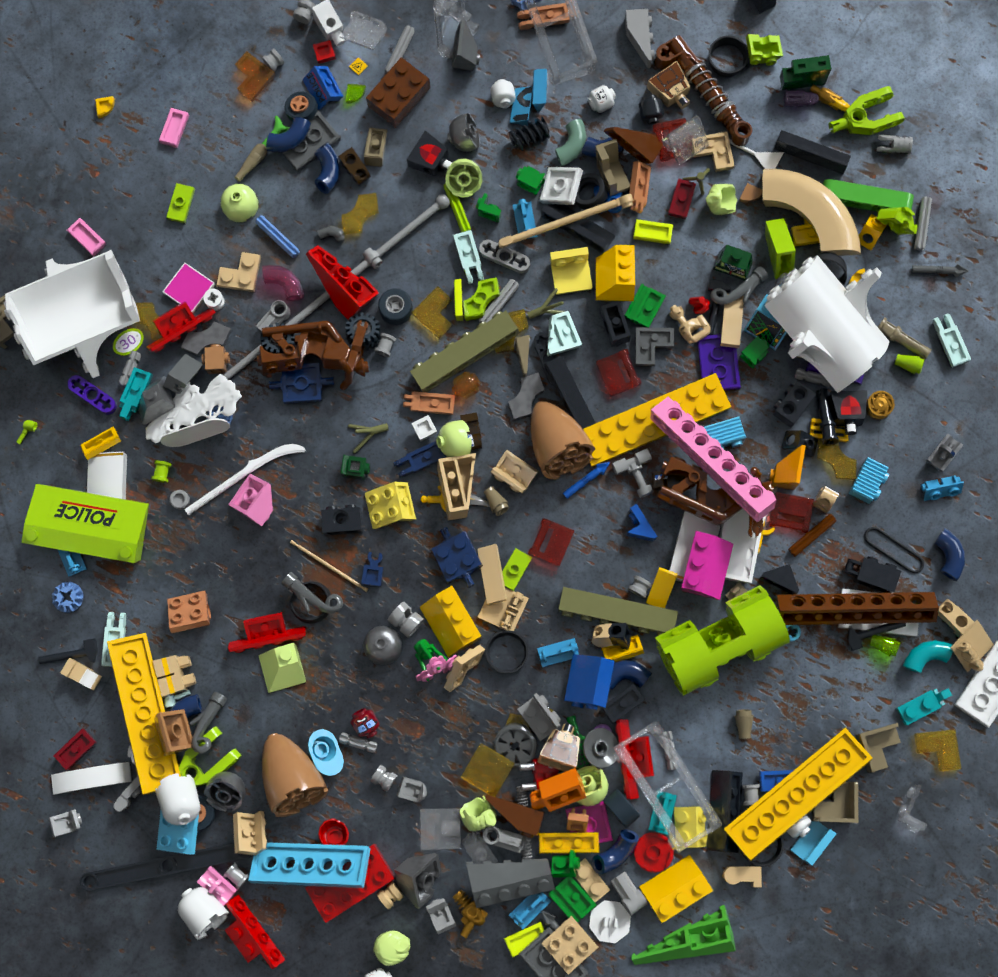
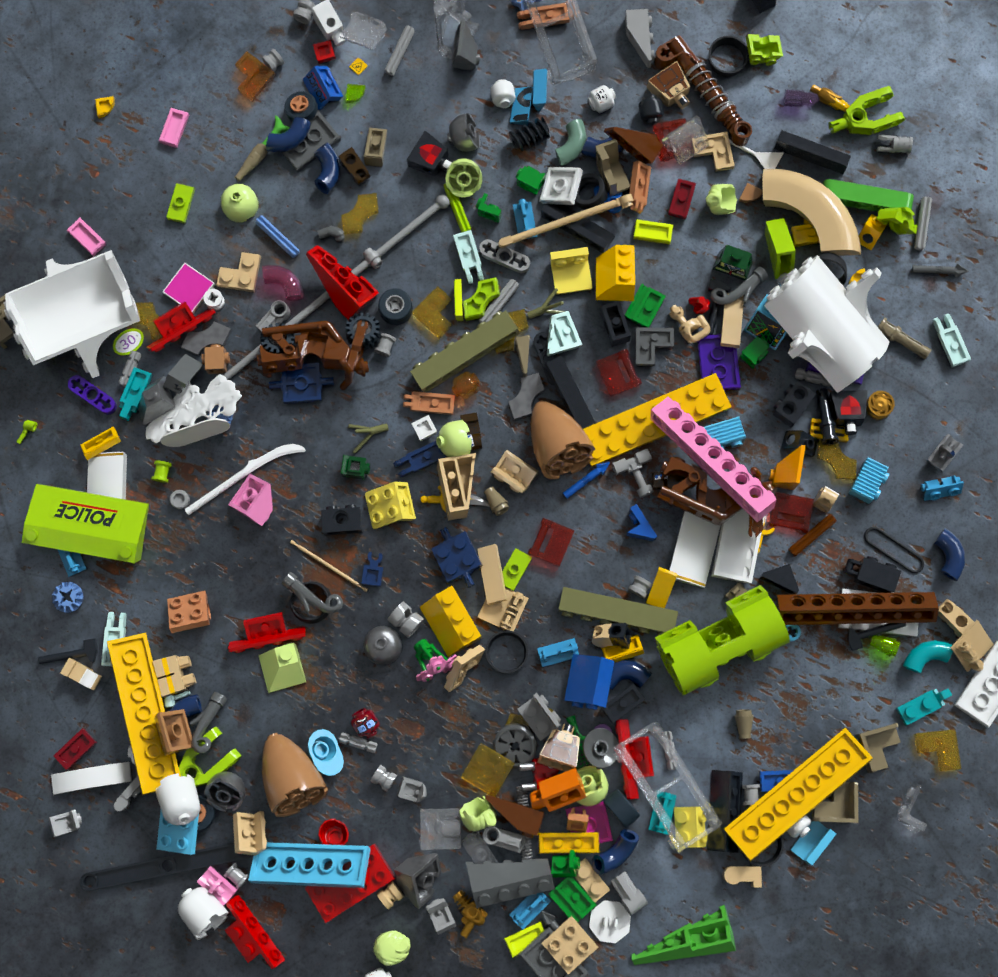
reddish brown brick [366,57,431,128] -> none
red tile [634,832,674,873] -> none
yellow slope [639,855,713,923] -> none
dark pink slope [682,531,734,600] -> none
olive plant [683,168,710,195] -> none
dark green piece [780,55,831,90] -> none
lime cone [894,354,925,374] -> none

